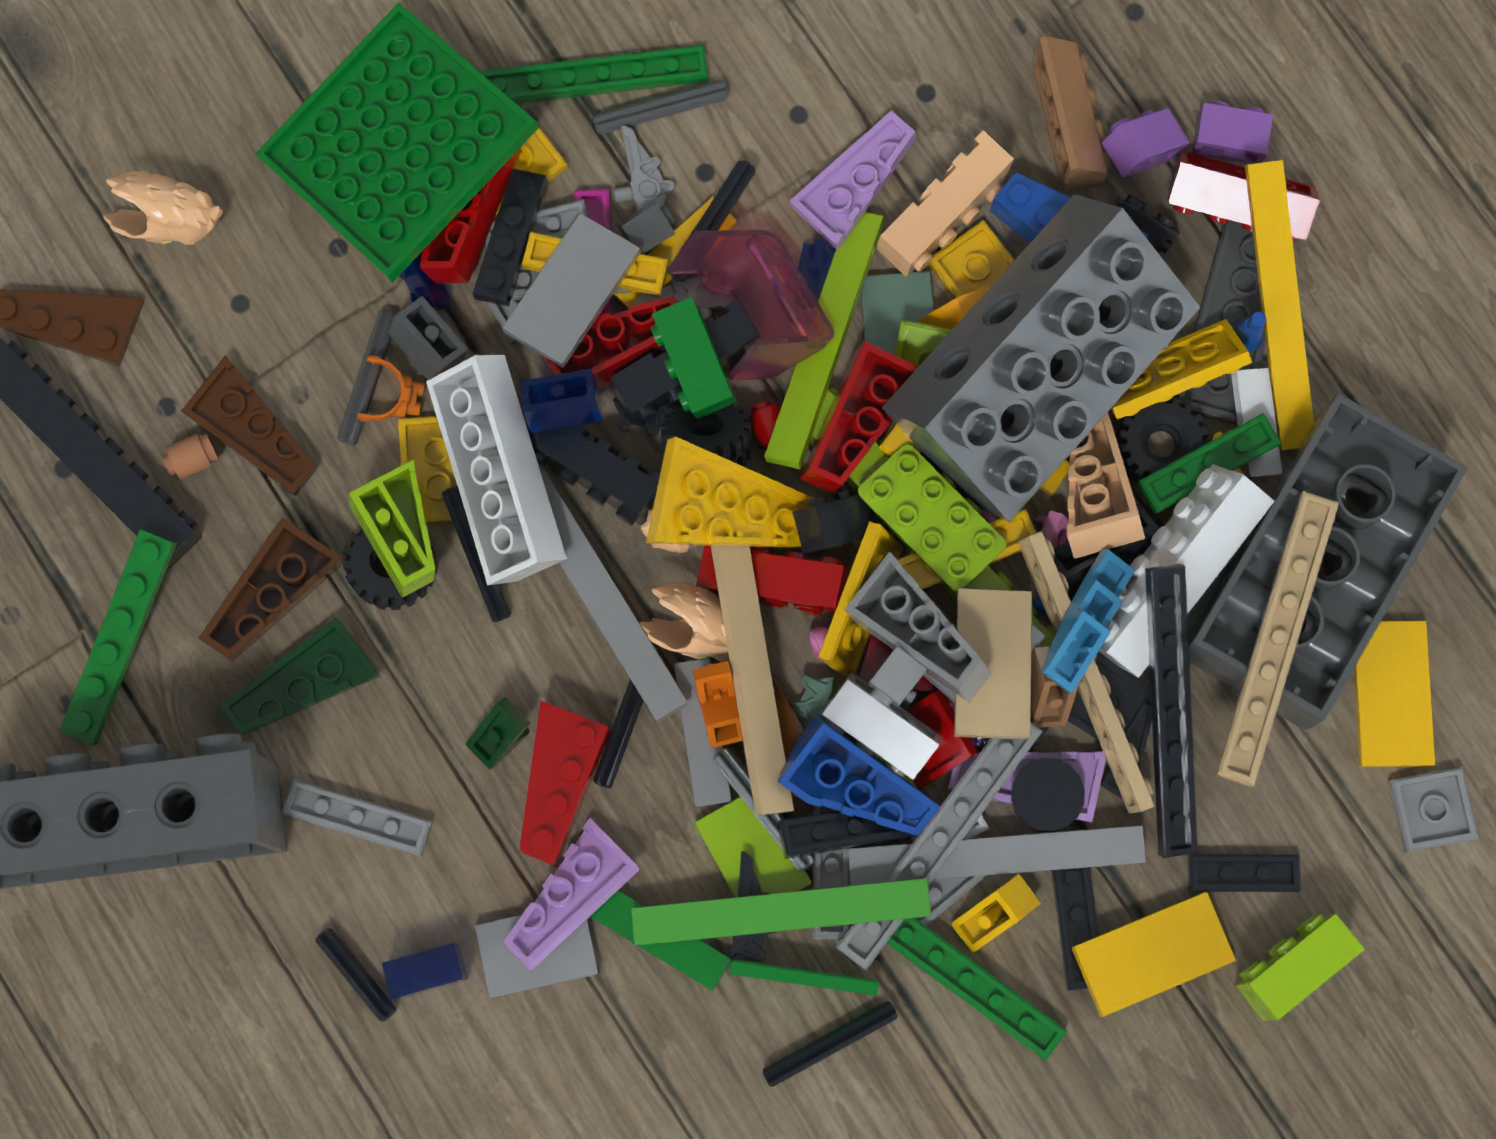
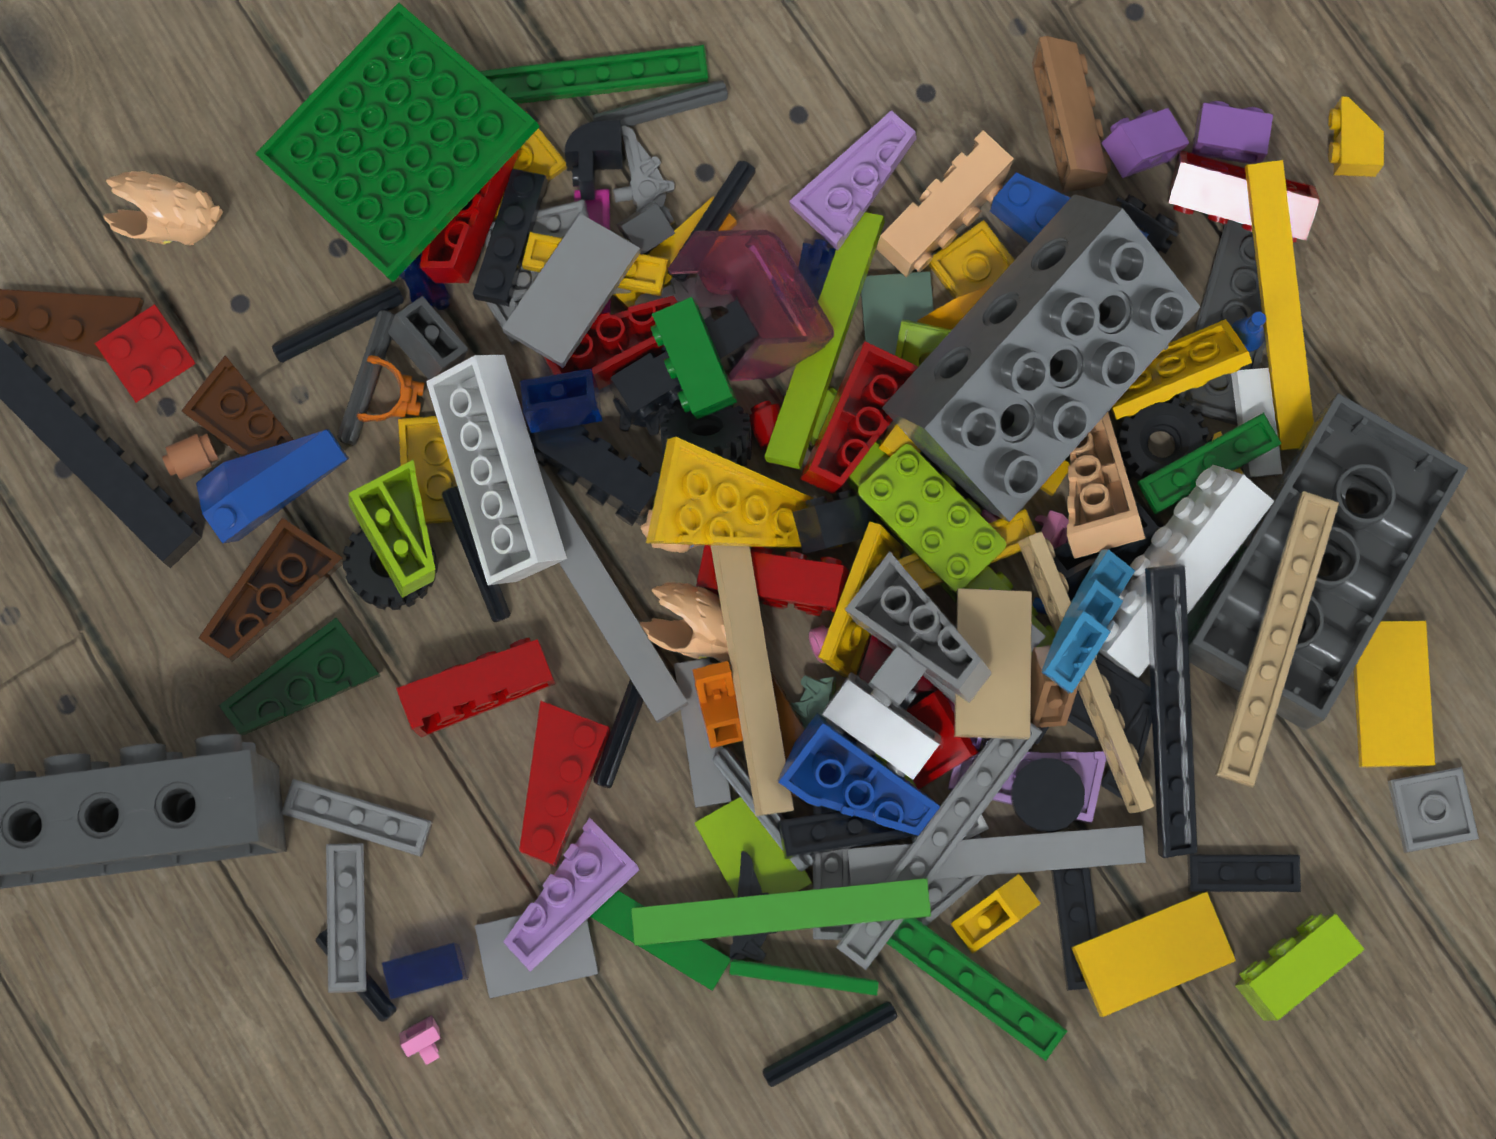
green plate [59,529,177,745] -> none
dark green slope [465,697,530,770] -> none
none -> red plate [94,304,196,403]
none -> blue wedge [196,429,349,543]
none -> black axle [272,285,404,362]
none -> light grey tile [326,843,366,993]
none -> red wedge [396,637,556,738]
none -> bright pink tile [399,1015,441,1065]
none -> black brick [564,120,623,200]
none -> yellow slope [1328,97,1384,177]

